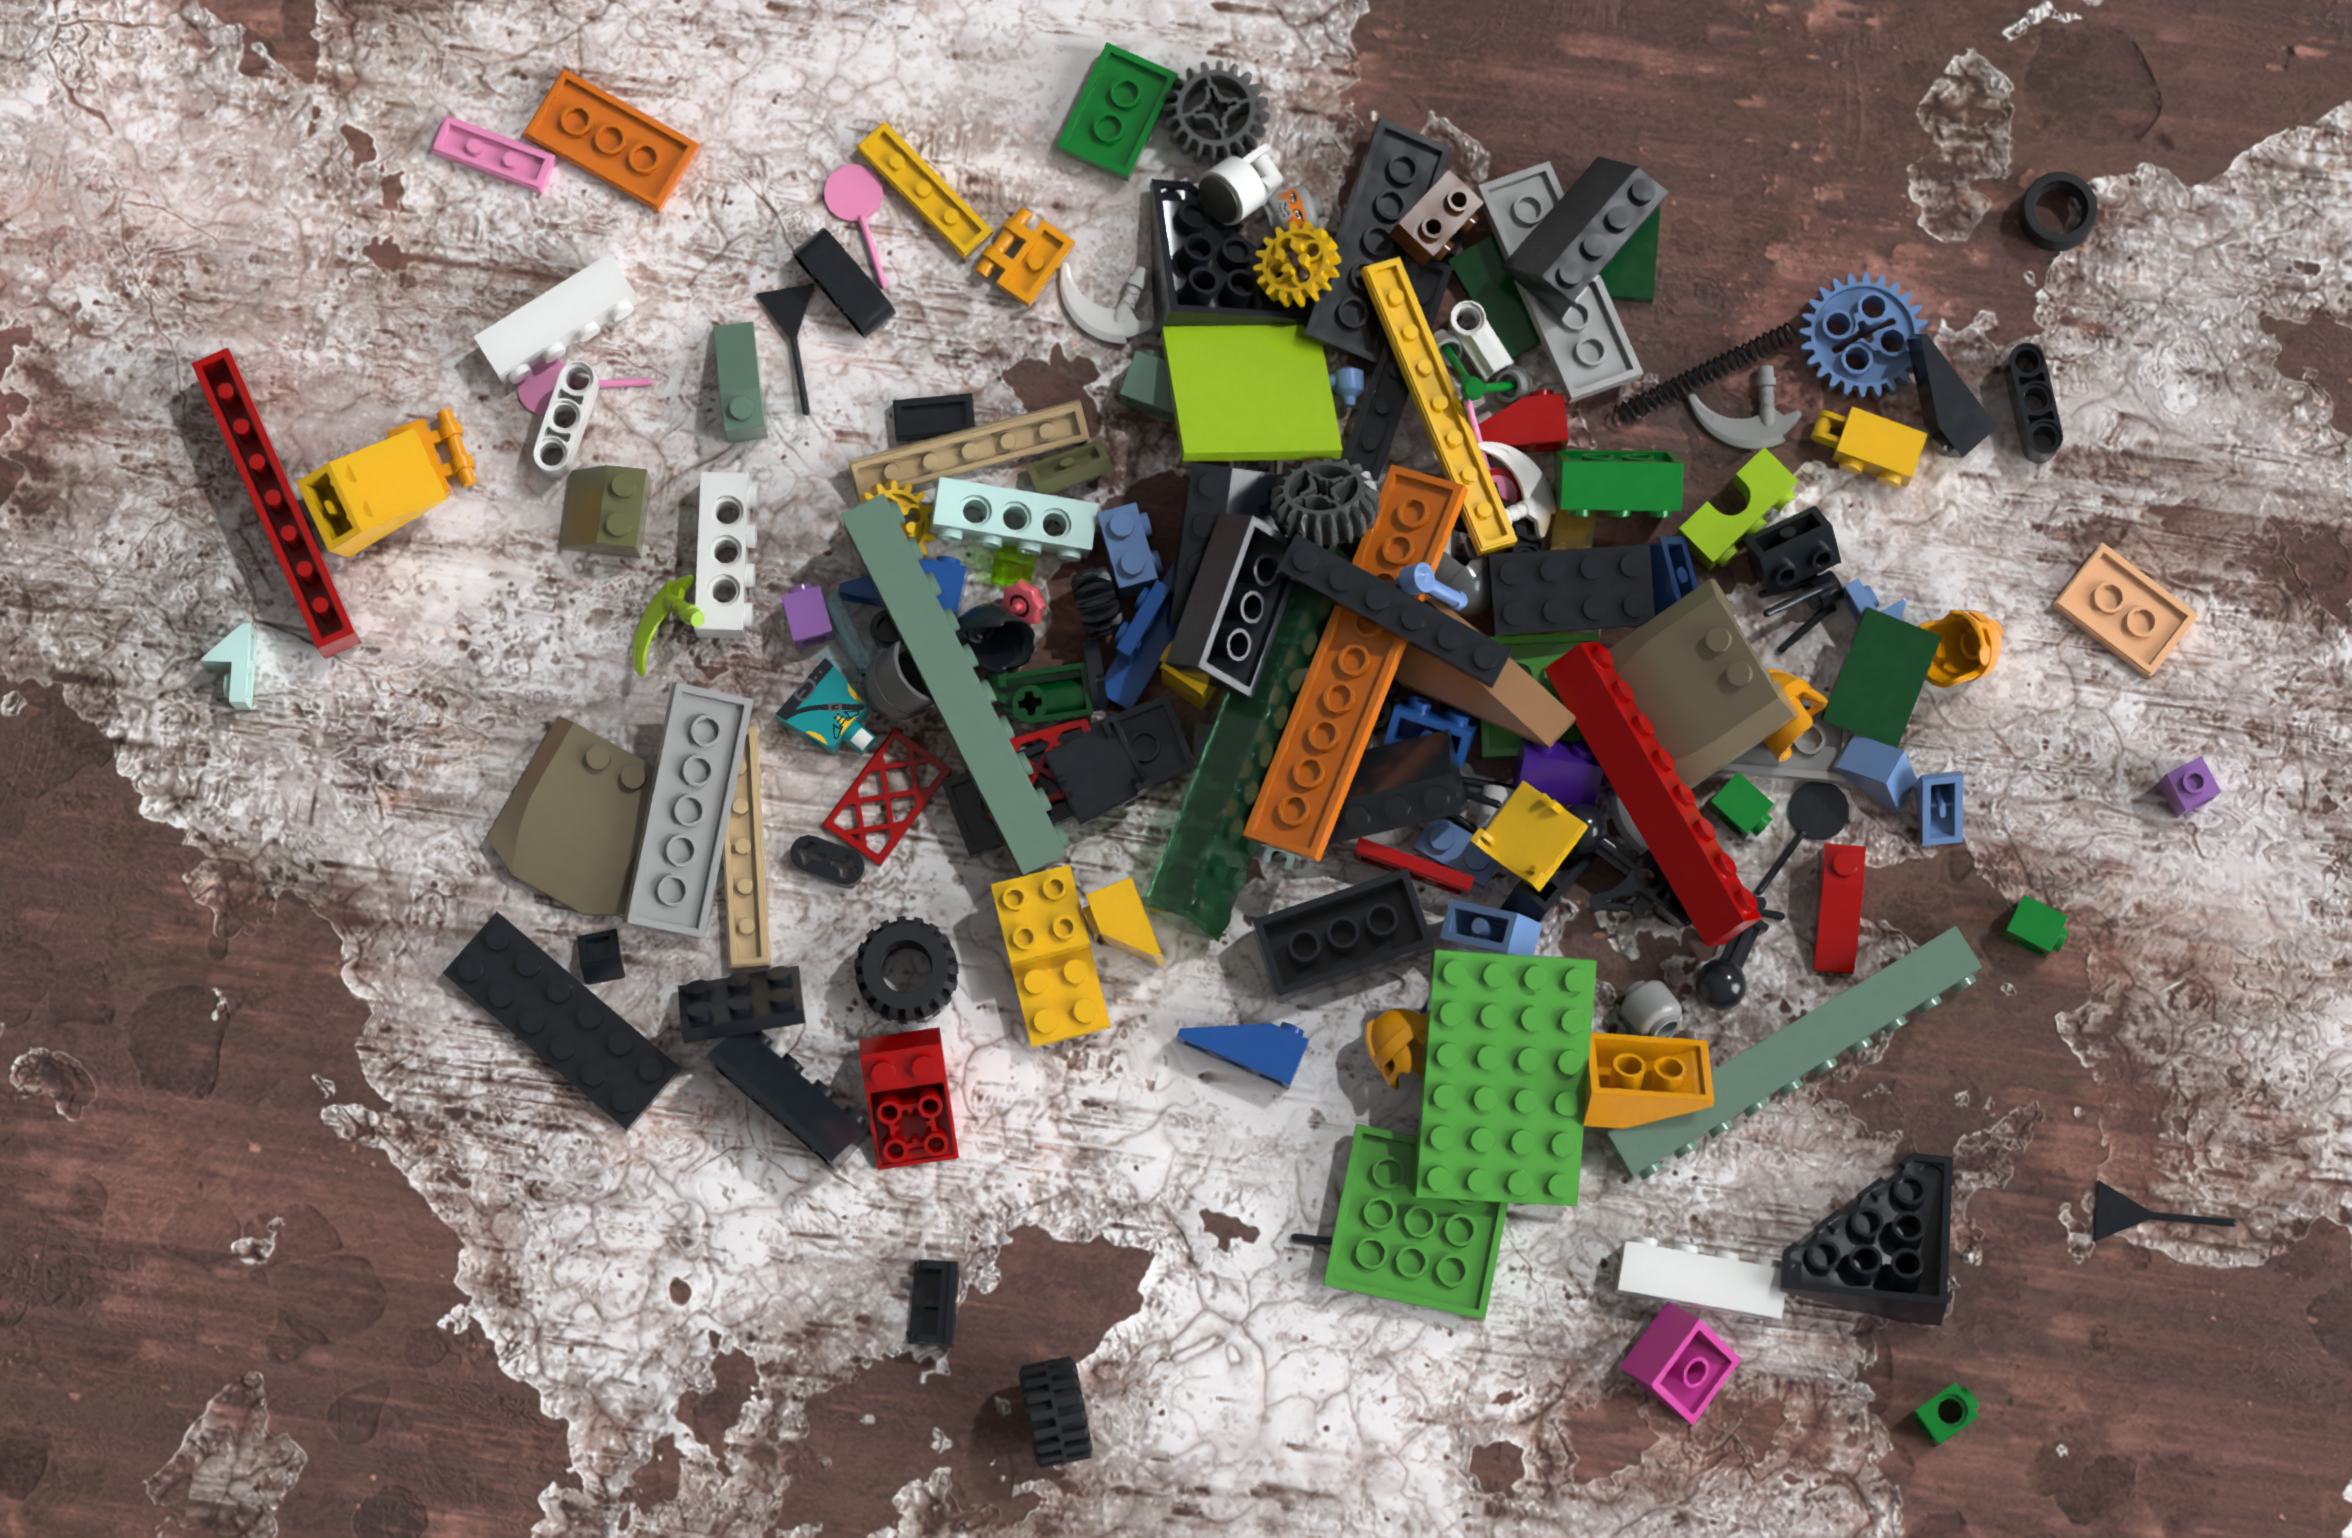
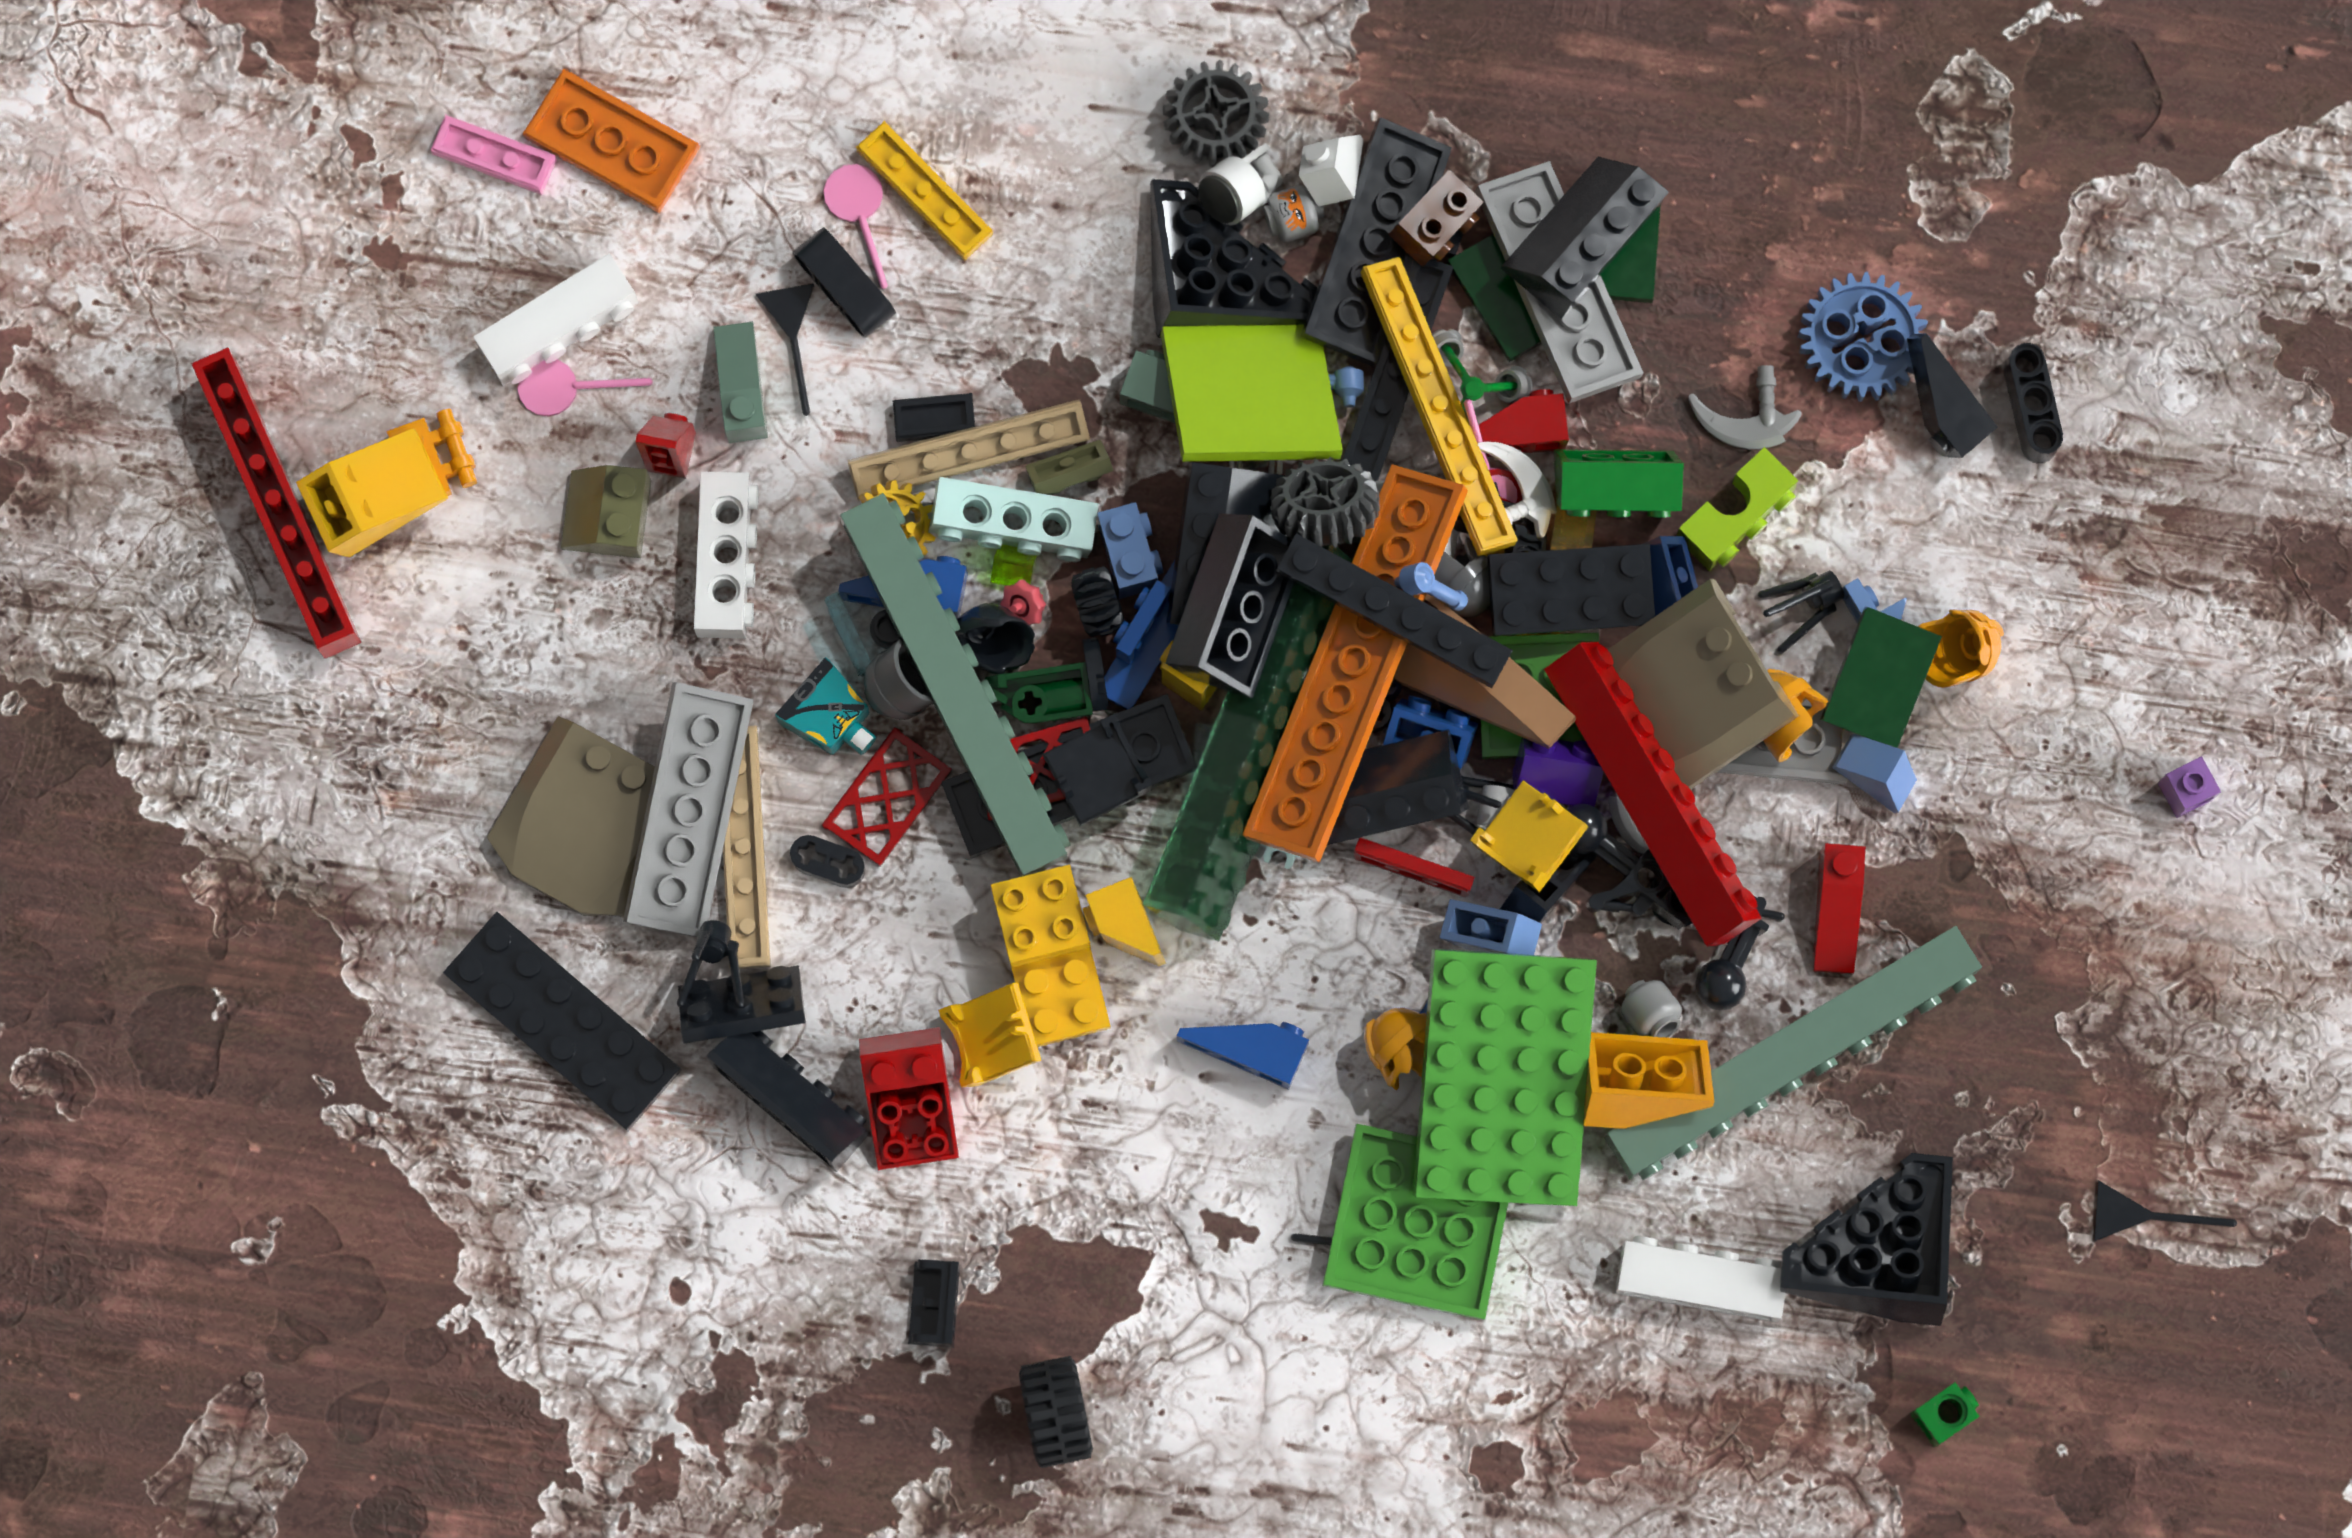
light aqua slope [200,623,257,710] -> none
white beam [533,360,599,478] -> none
black slope [577,929,625,985] -> none
lime piece [632,574,705,677] -> none
medium lavender brick [781,583,835,650] -> none
black tyre [854,916,959,1025] -> none
light orange plate [974,207,1075,308] -> none
green plate [1057,42,1179,182] -> none
white piece [1060,262,1154,344] -> none
black brick [1252,868,1434,1004] -> none
yellow gear [1253,221,1341,307] -> none
medium blue plate [1413,818,1498,889] -> none
white piece [1448,300,1514,382] -> none
black piece [1613,322,1798,424] -> none
dark pink slope [1619,1301,1741,1425] -> none
green brick [1707,772,1774,841] -> none
black brick [1743,505,1841,595] -> none
black piece [1755,782,1849,895] -> none
yellow brick [1810,407,1928,488] -> none
medium blue slope [1913,771,1963,846] -> none
green brick [2000,894,2069,959] -> none
black tyre [2018,171,2098,252] -> none
light nougat tile [2052,542,2199,680] -> none
none -> red slope [635,413,696,479]
none -> black plant [677,920,744,1008]
none -> yellow piece [938,983,1041,1088]
none -> white slope [1299,135,1363,207]

